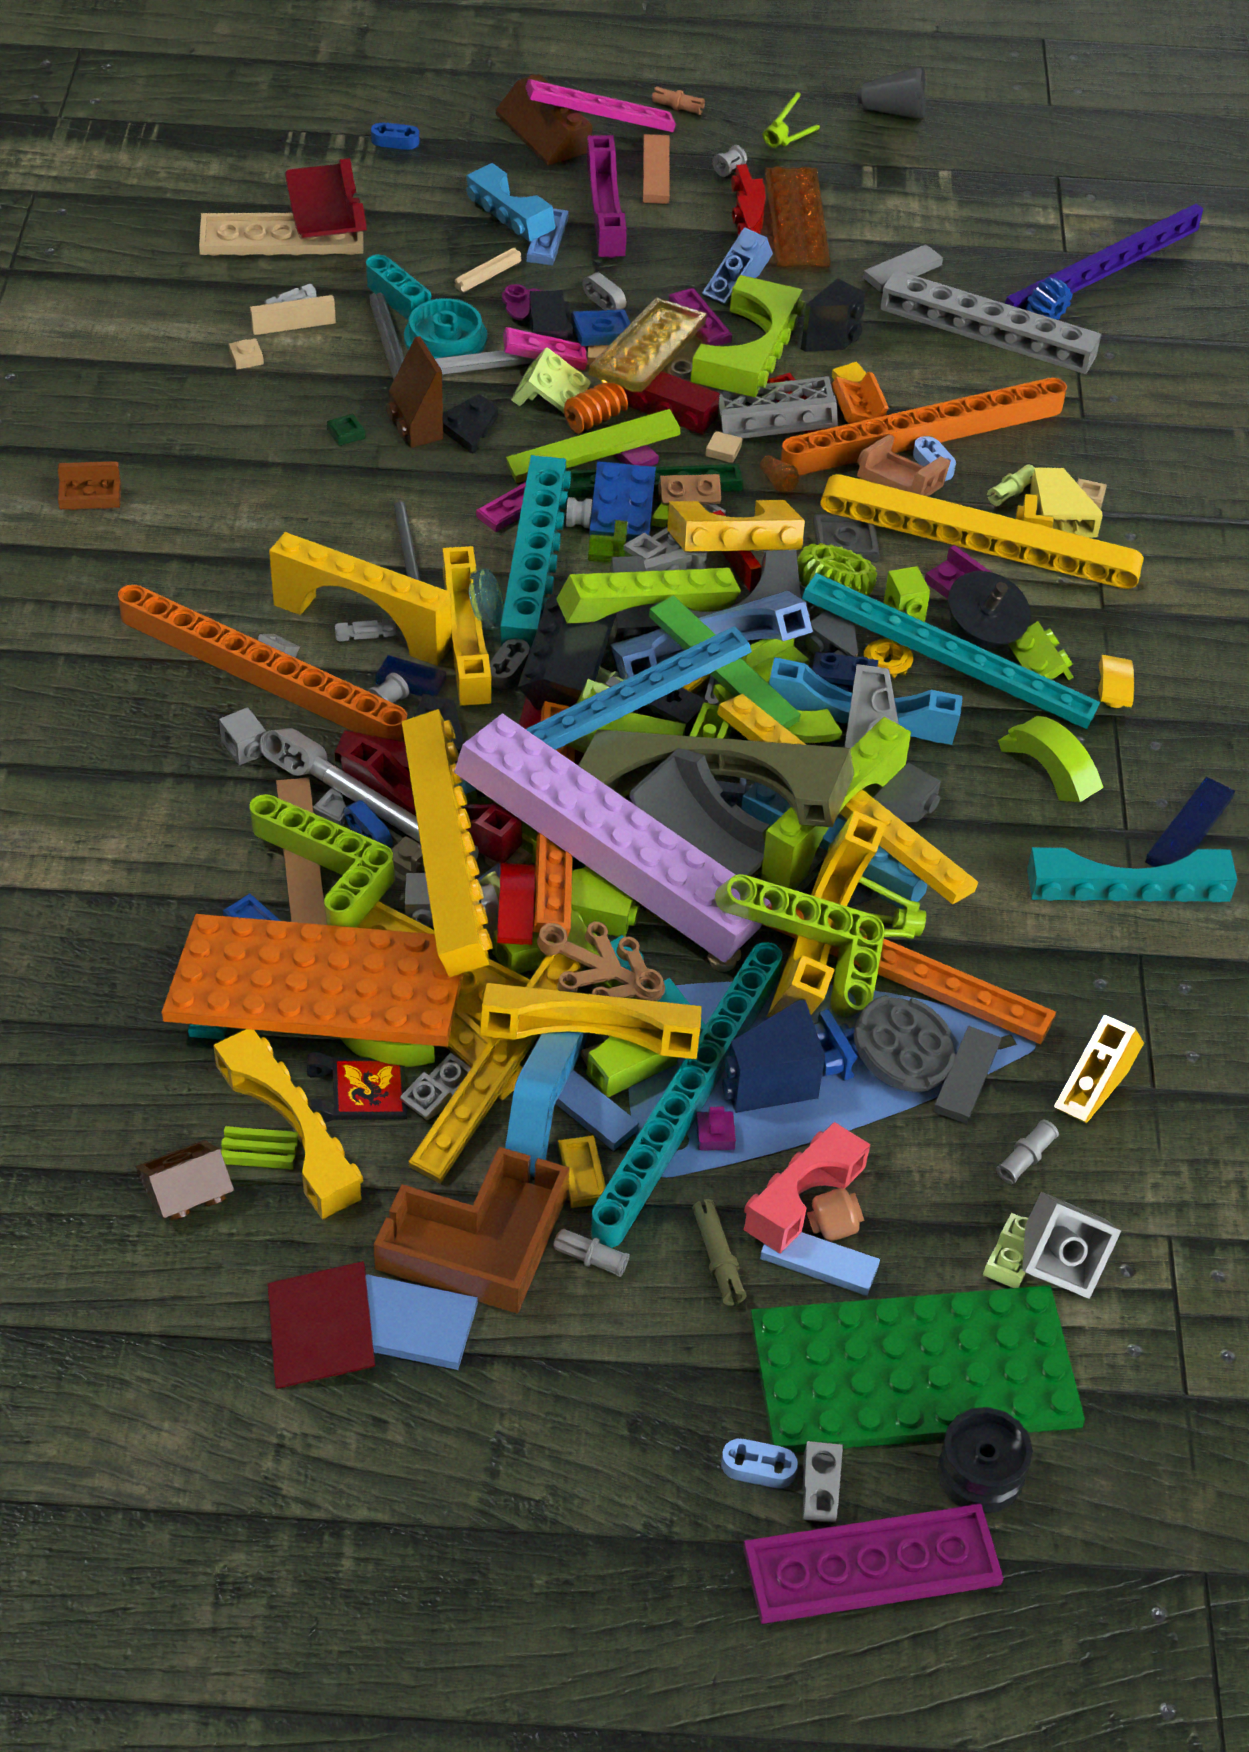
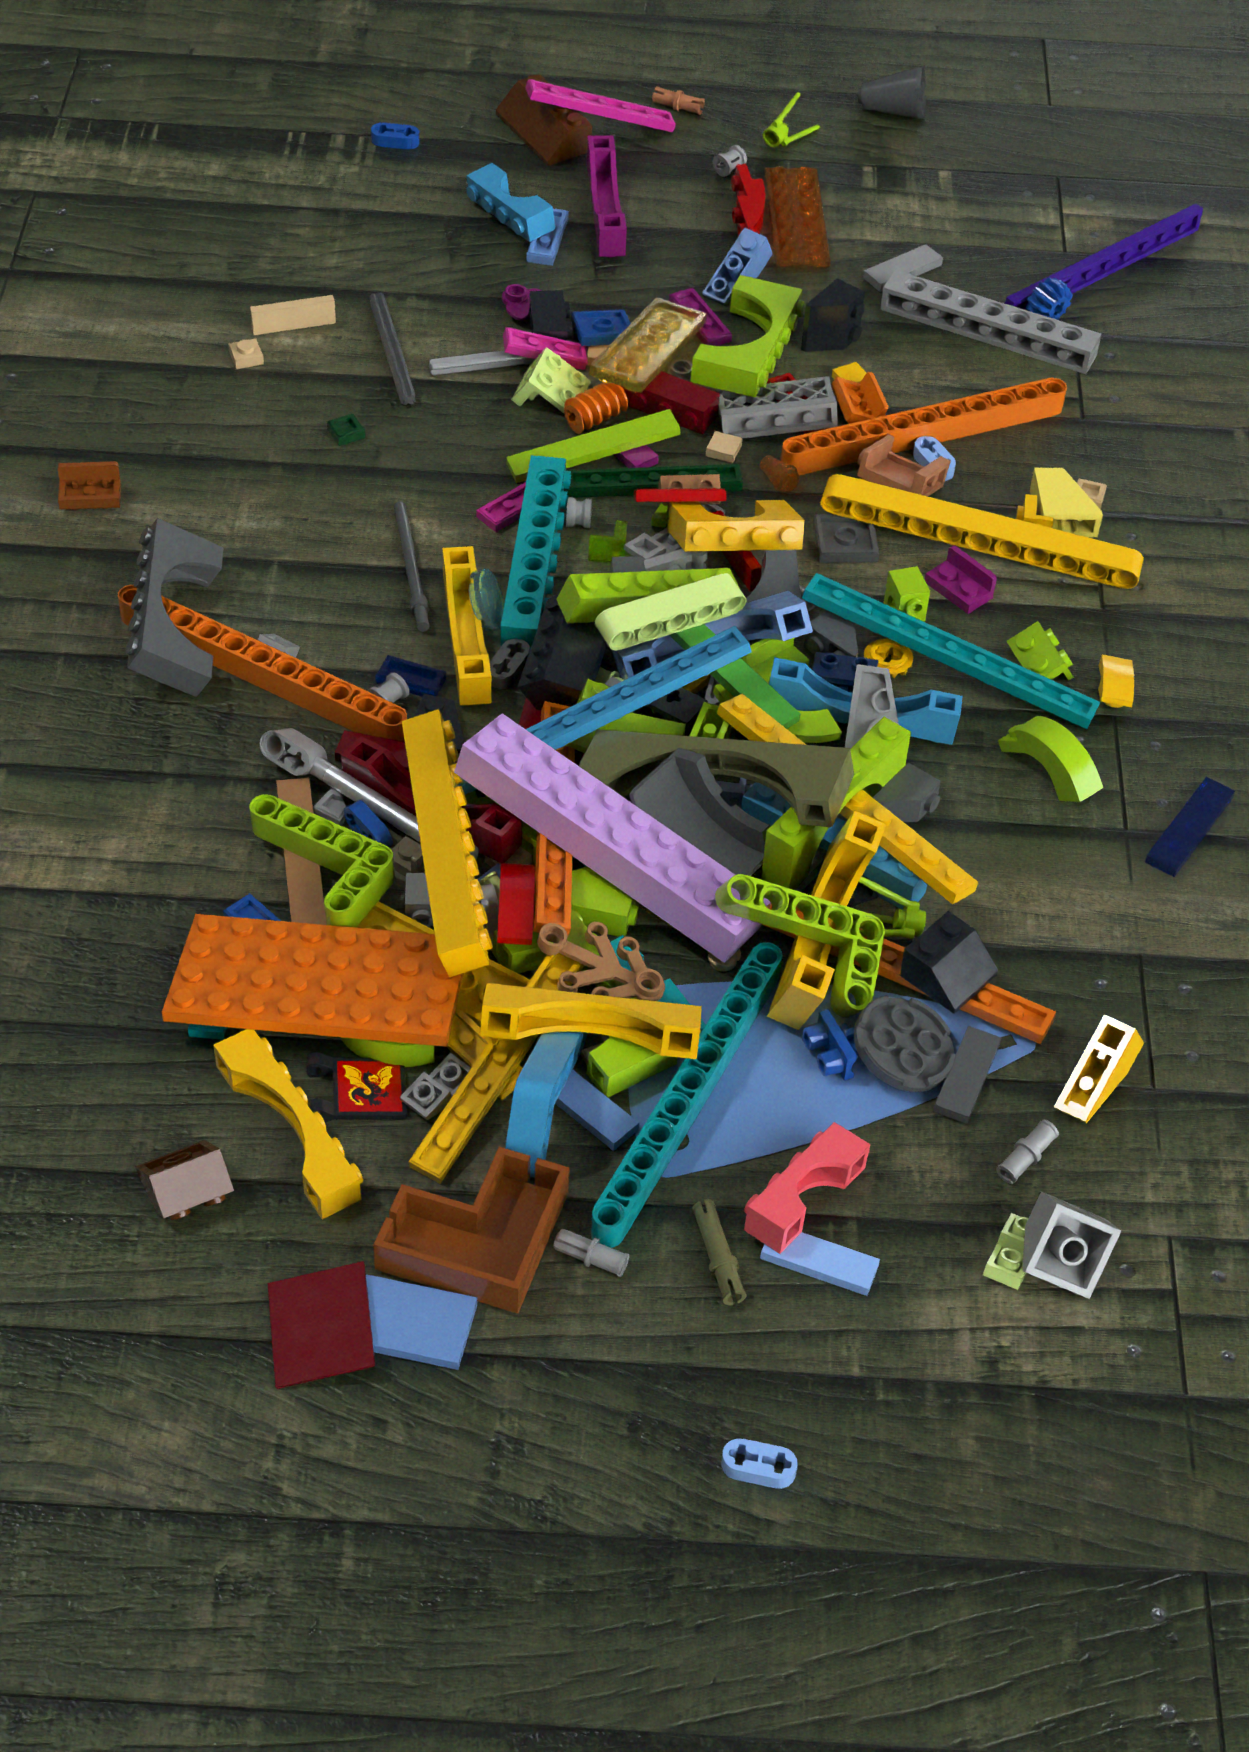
tan plate [199,213,363,256] -> none
light grey brick [219,707,266,766] -> none
lime tile [221,1126,299,1170] -> none
light grey axle [265,284,317,305] -> none
yellow arch [269,532,452,666] -> none
dark red panel [285,158,367,239] -> none
light grey axle [335,618,396,642] -> none
teal beam [366,254,487,359] -> none
reddish brown slope [386,336,443,448] -> none
black wing [443,393,498,454] -> none
tan axle [455,248,521,293] -> none
yellow tile [558,1135,606,1208] -> none
light grey beam [583,272,626,310] -> none
blue plate [589,461,656,542] -> none
nougat tile [643,134,670,204] -> none
magenta tile [696,1106,736,1150] -> none
dark blue slope [722,999,825,1113] -> none
magenta plate [743,1504,1003,1624] -> none
green plate [750,1285,1085,1453] -> none
lime gear [797,543,878,597] -> none
light grey leg [802,1441,843,1523] -> none
nougat head [807,1188,865,1242] -> none
black wheel [937,1407,1033,1513] -> none
black piece [948,571,1031,650] -> none
yellowish green pin [987,464,1035,506] -> none
teal arch [1027,847,1237,902] -> none
none -> dark grey arch [125,518,224,697]
none -> yellowish green beam [595,573,747,651]
none -> red tile [634,488,726,502]
none -> black slope [900,911,998,1014]

